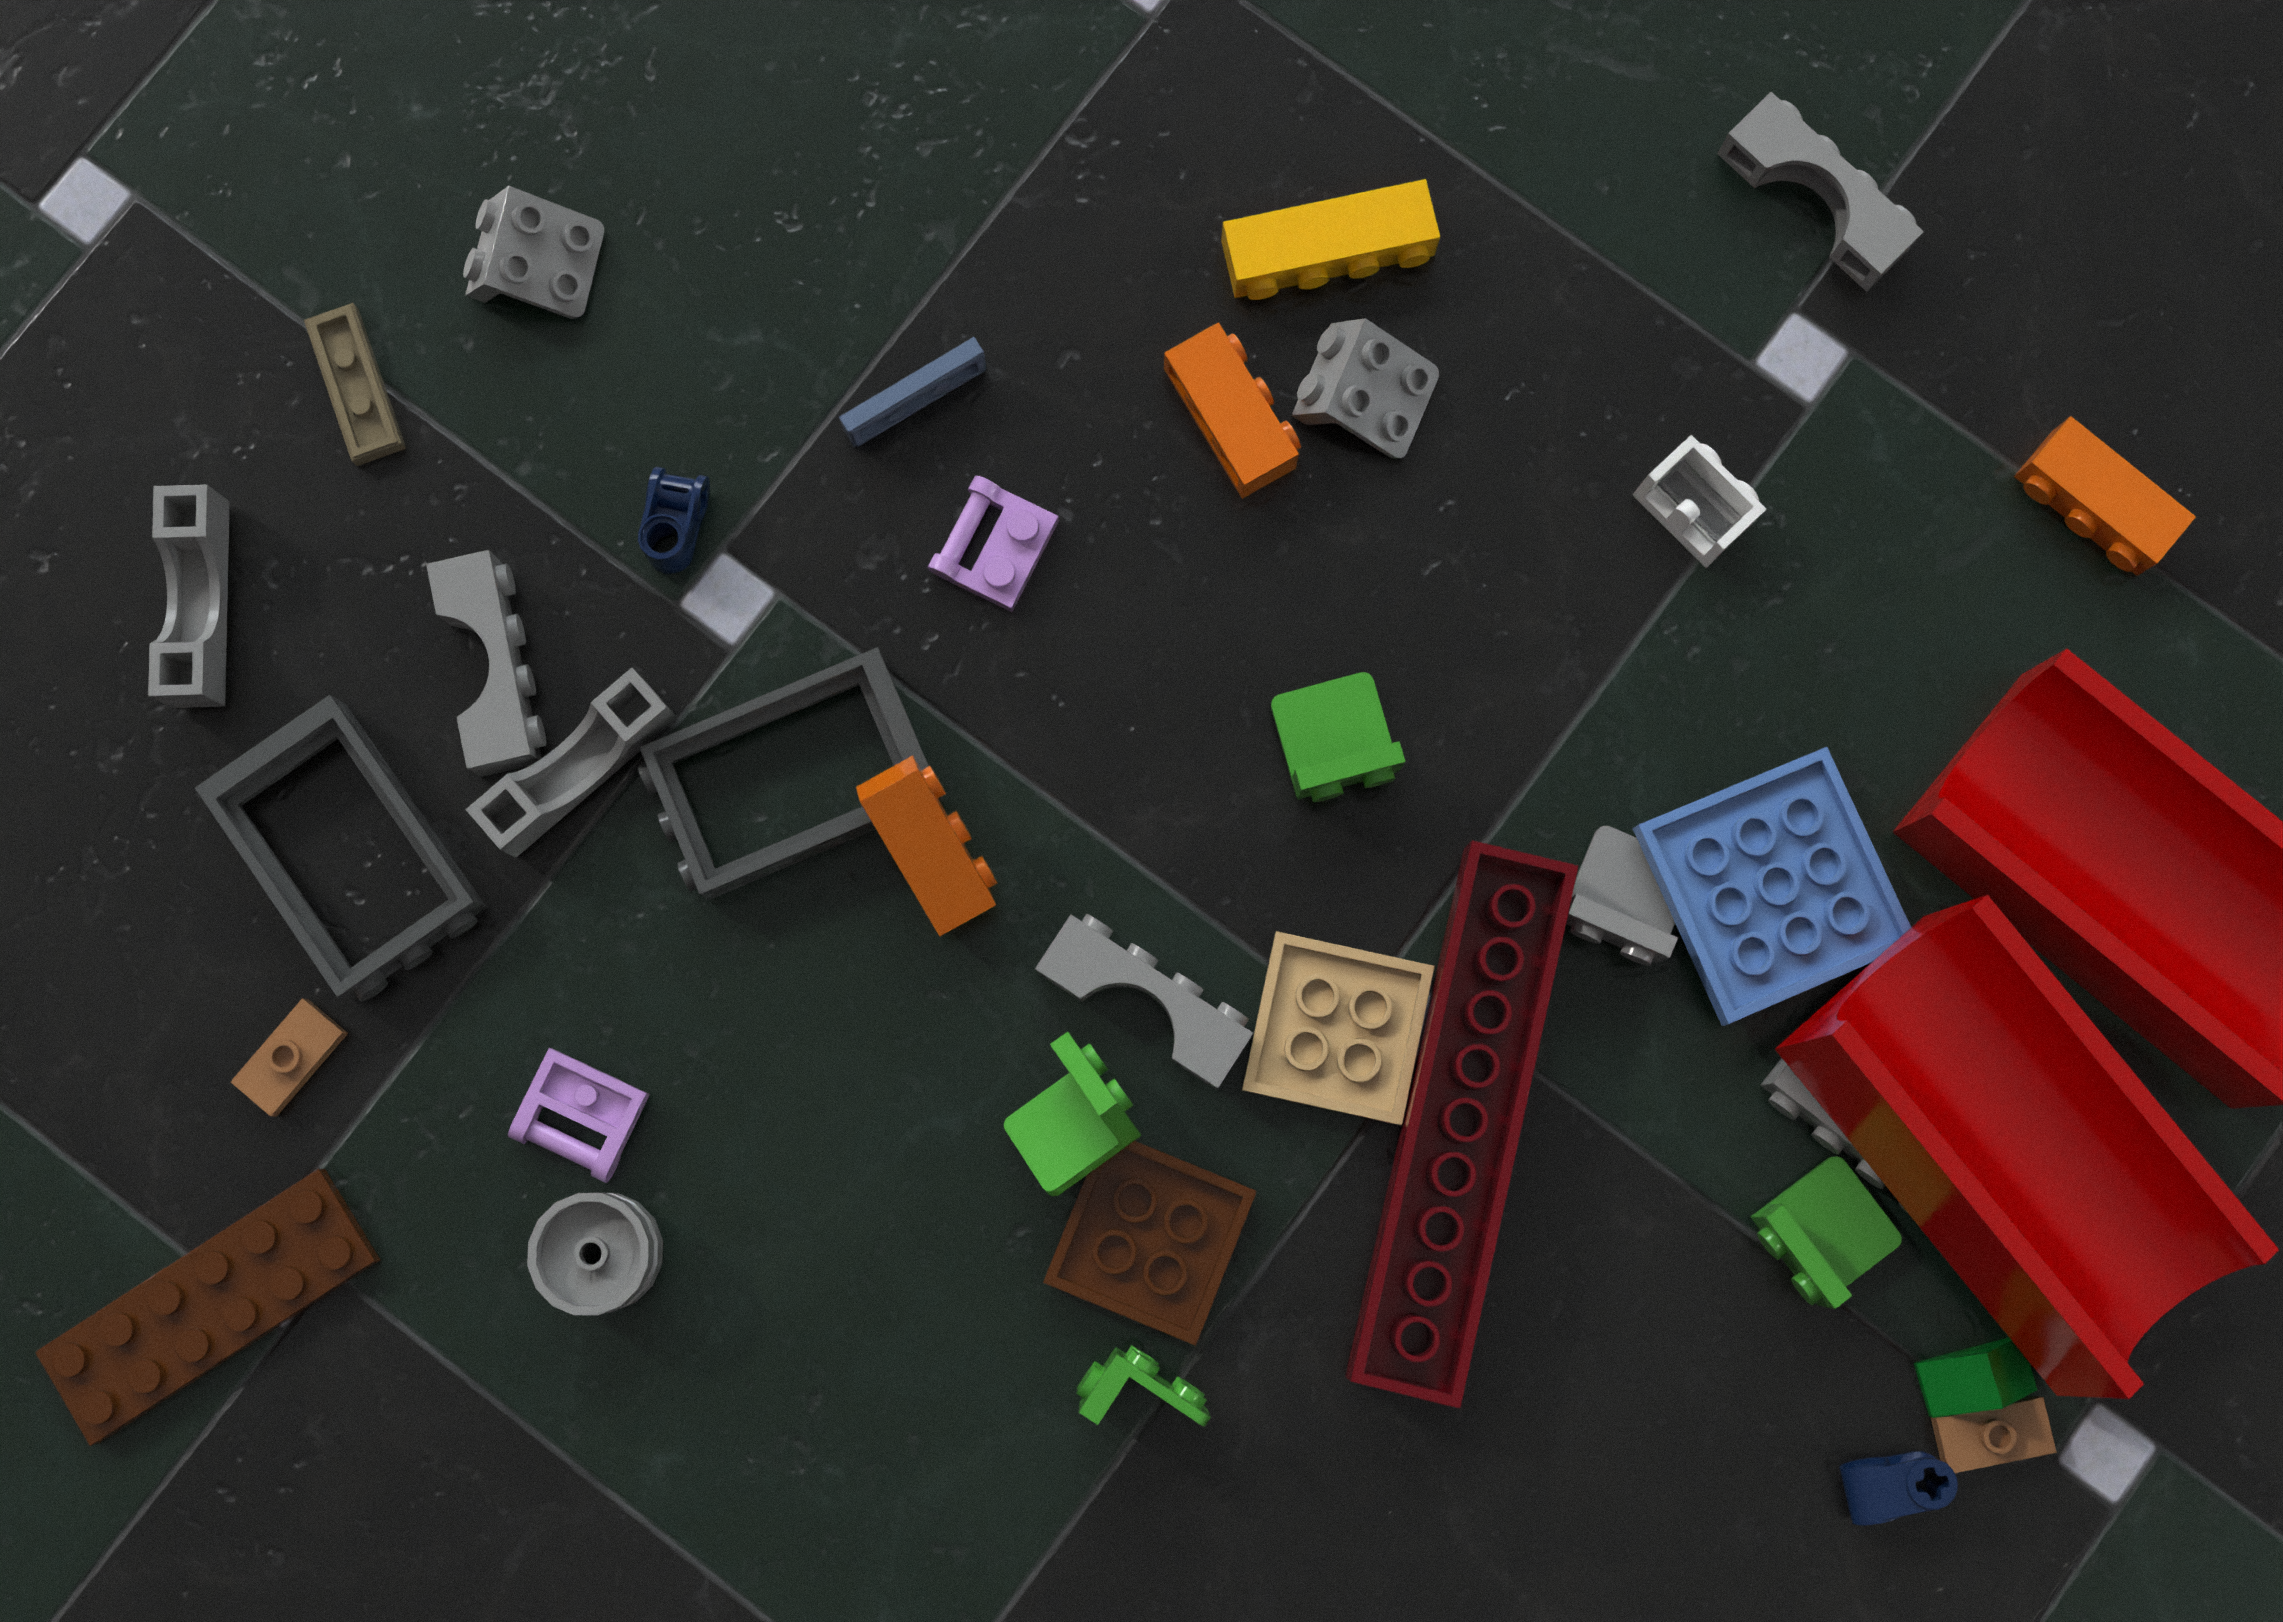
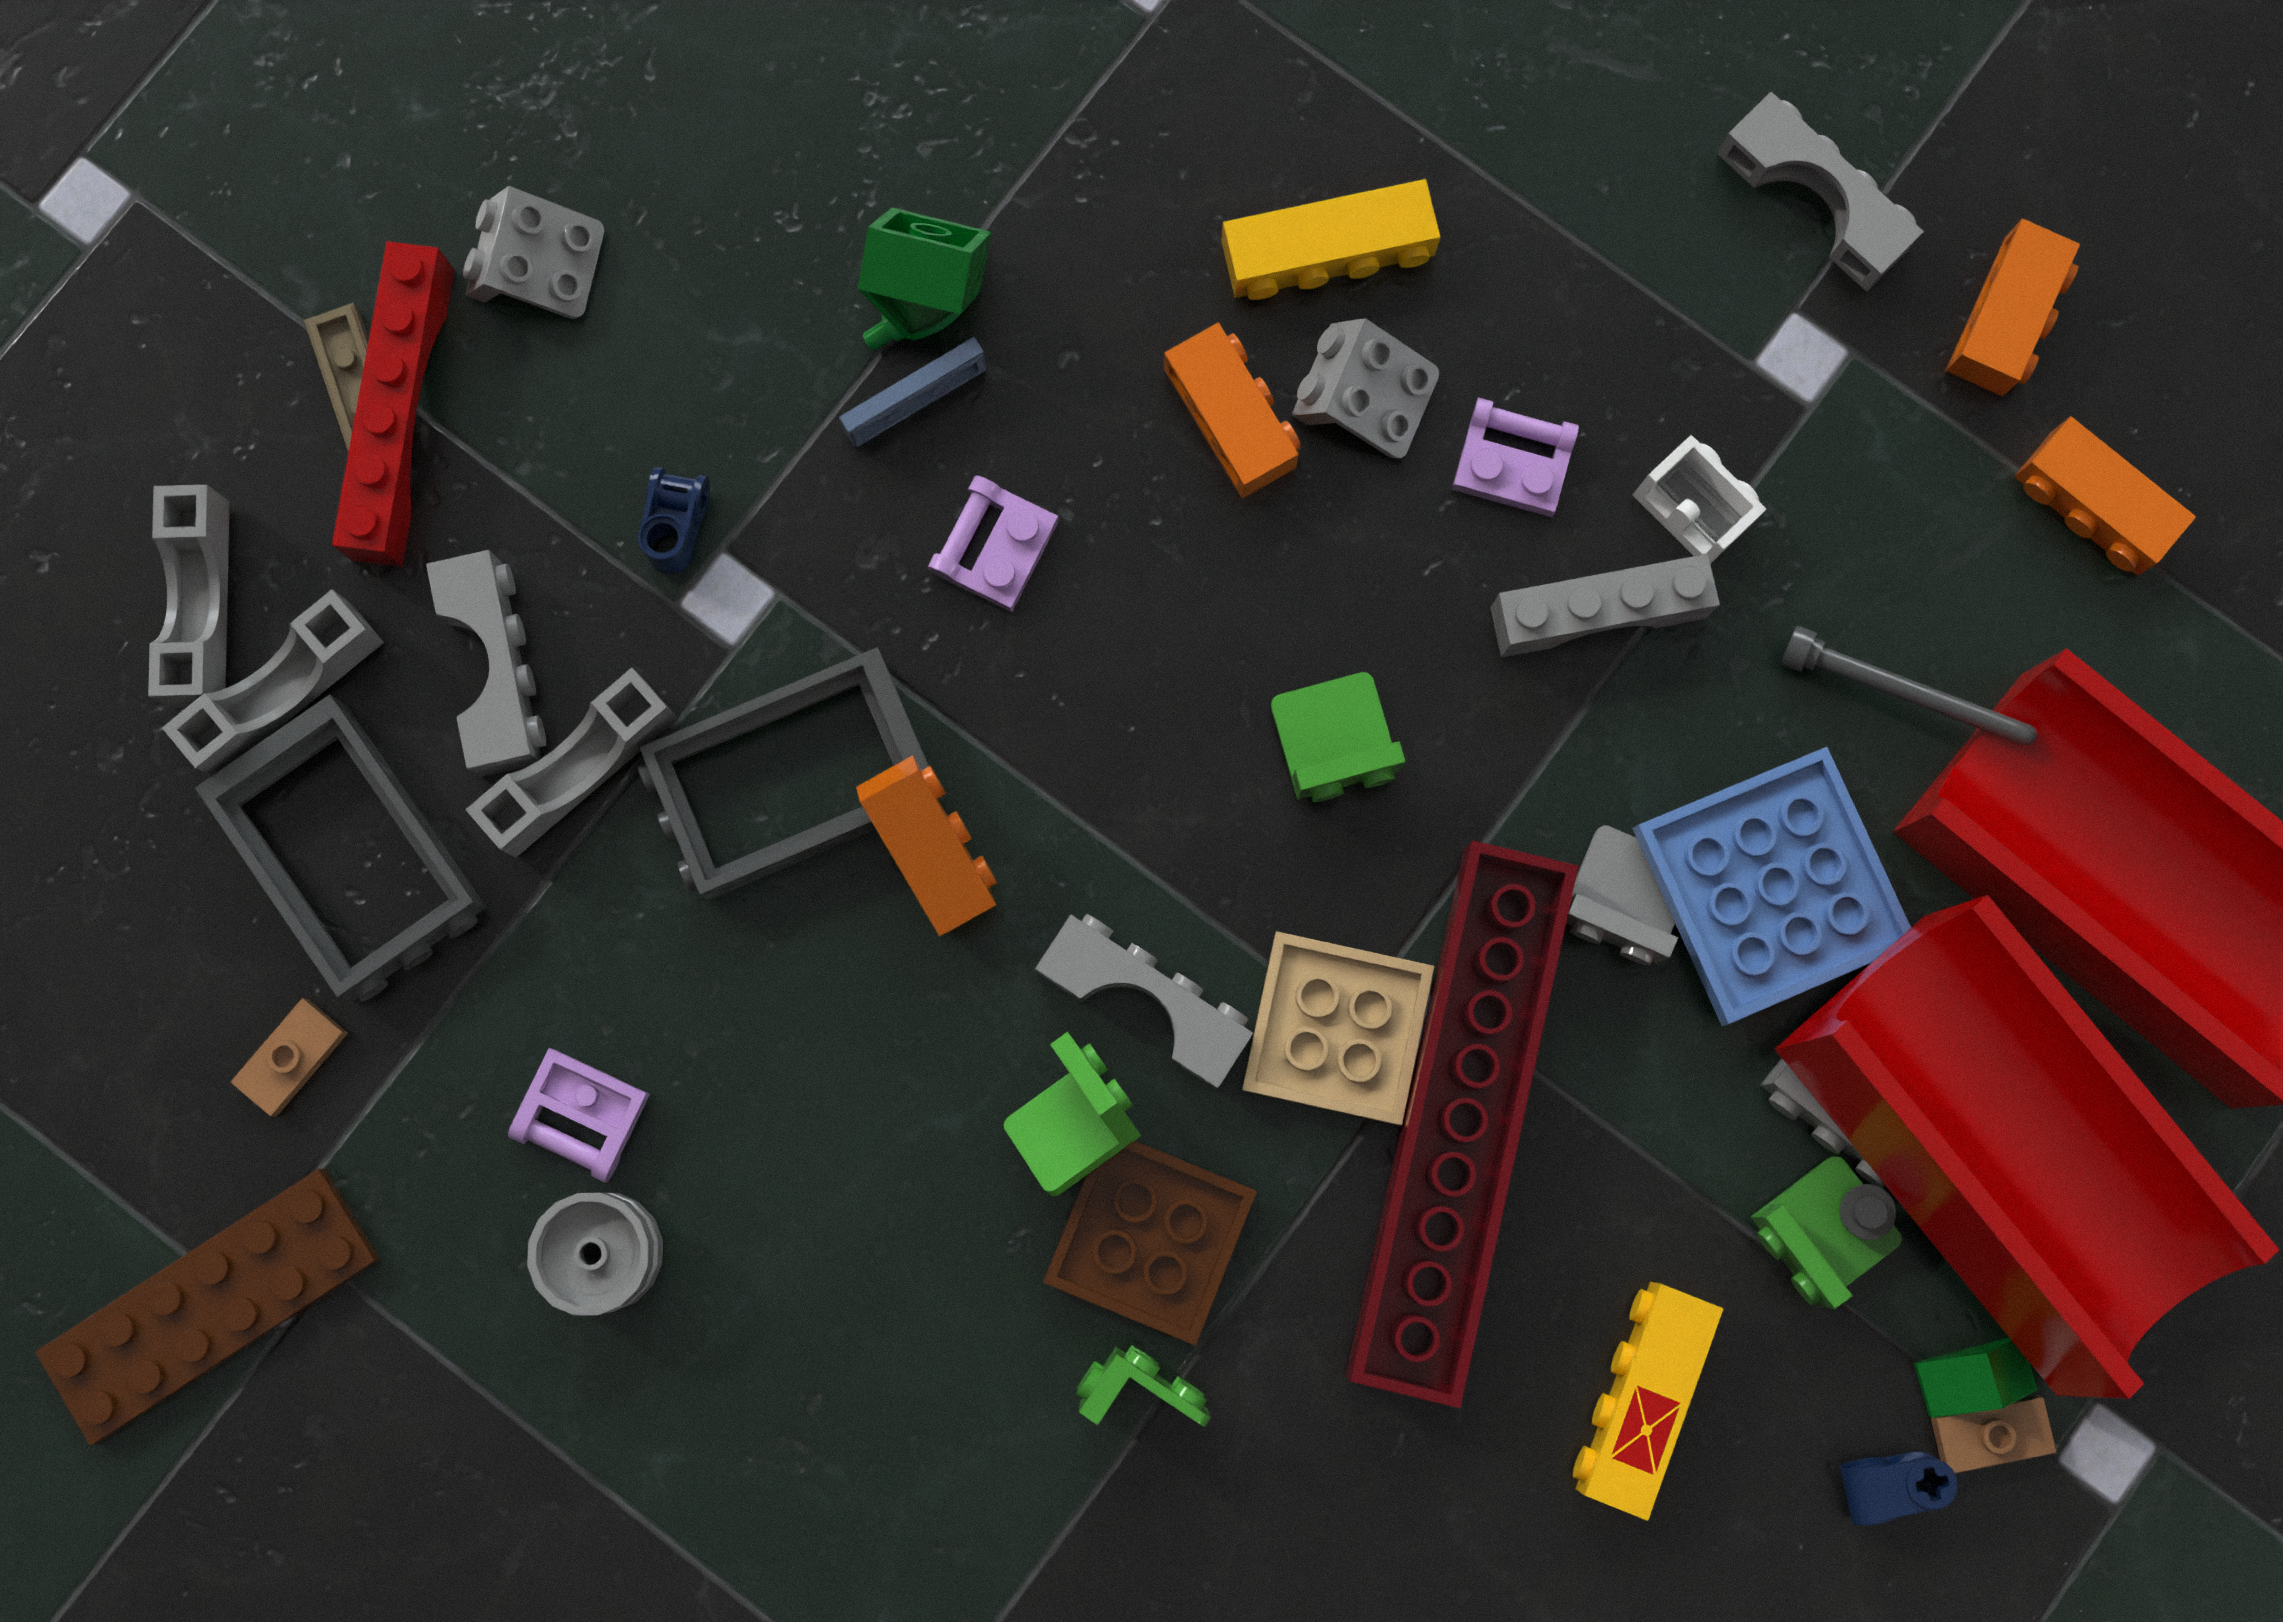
none -> light grey arch [162,589,384,775]
none -> red arch [332,241,455,567]
none -> green piece [858,207,992,351]
none -> lavender plate [1452,397,1579,517]
none -> light grey arch [1490,554,1720,658]
none -> yellow brick [1573,1282,1724,1521]
none -> dark grey piece [1781,625,2038,746]
none -> dark grey plate [1839,1184,1896,1240]
none -> orange brick [1946,218,2080,397]

